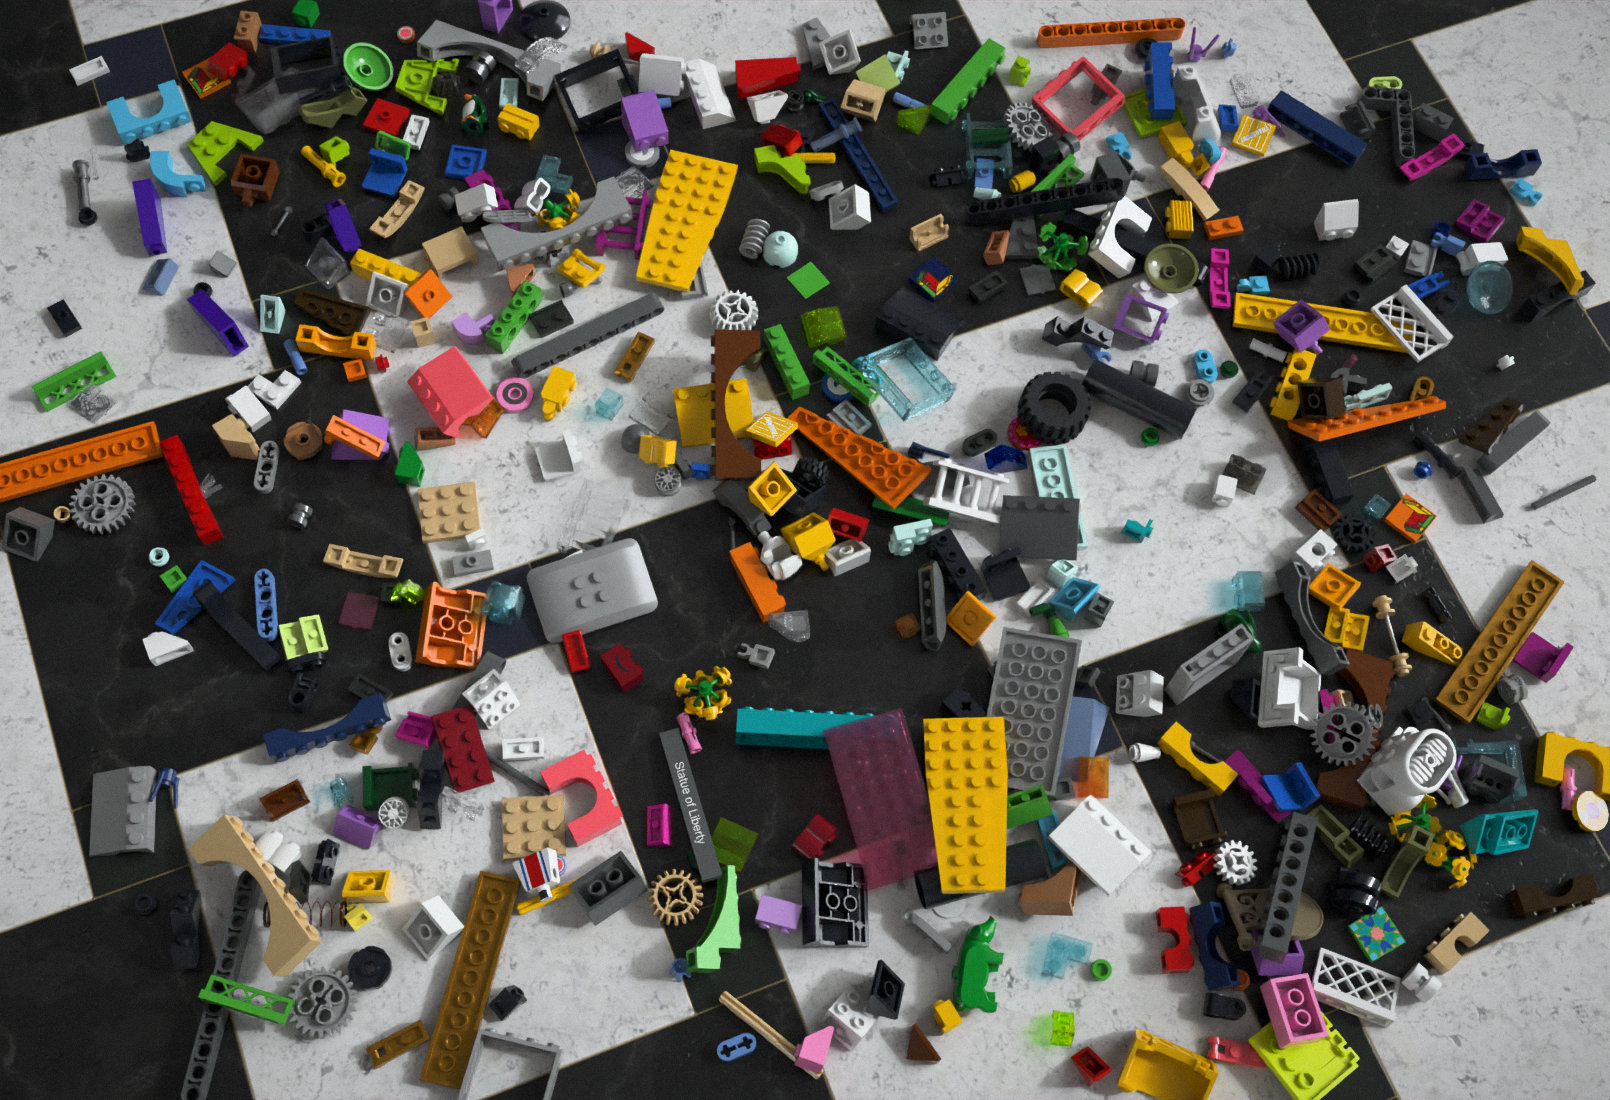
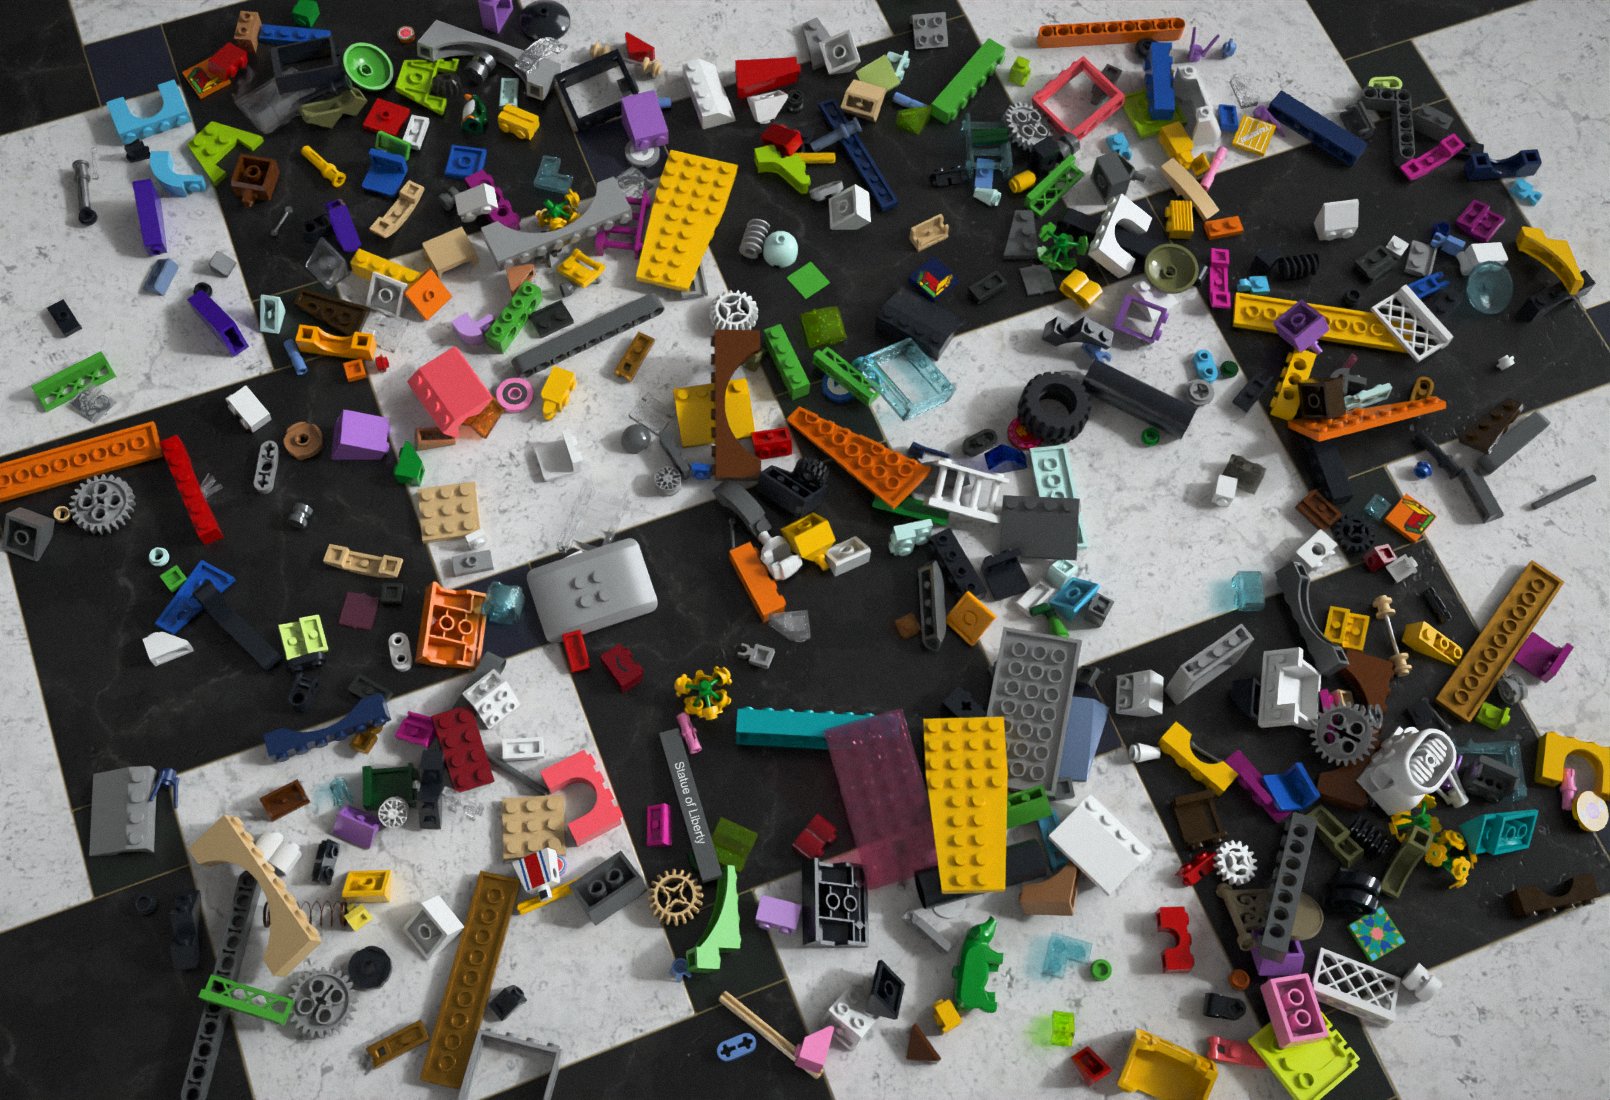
white tile [69,56,110,86] -> none
tan slope [212,414,260,460] -> none
white plate [247,370,301,410] -> none
medium blue beam [254,569,278,642] -> none
pearl dark grey plate [289,860,310,904] -> none
lime brick [319,136,350,166] -> none
orange piece [324,415,385,460] -> none
clear neon green bracket [391,579,427,604] -> none
tan panel [410,317,436,348] -> none
light grey window [483,210,532,223] -> none
white brick [514,178,550,215] -> none
clear light blue panel [595,388,623,421] -> none
white brick [638,53,686,96] -> none
yellow brick [639,435,676,467] -> none
yellow tile [745,411,798,447] -> none
yellow slope [747,461,797,516] -> none
dark green arm [803,89,827,104] -> none
light grey plate [826,399,871,435] -> none
red brick [828,508,869,542] -> none
black beam [966,178,1125,225] -> none
nougat slope [983,230,1010,265] -> none
clear orange plate [1078,756,1109,798] -> none
teal bracket [1121,519,1153,543] -> none
flat silver wheel [1129,360,1159,387] -> none
dark blue arch [1189,902,1240,991] -> none
medium azure plate [1200,138,1221,163] -> none
dark green animal [1218,608,1262,654] -> none
white pin [1249,338,1287,363] -> none
light orange plate [1309,563,1361,612] -> none
tan arch [1424,912,1490,975] -> none

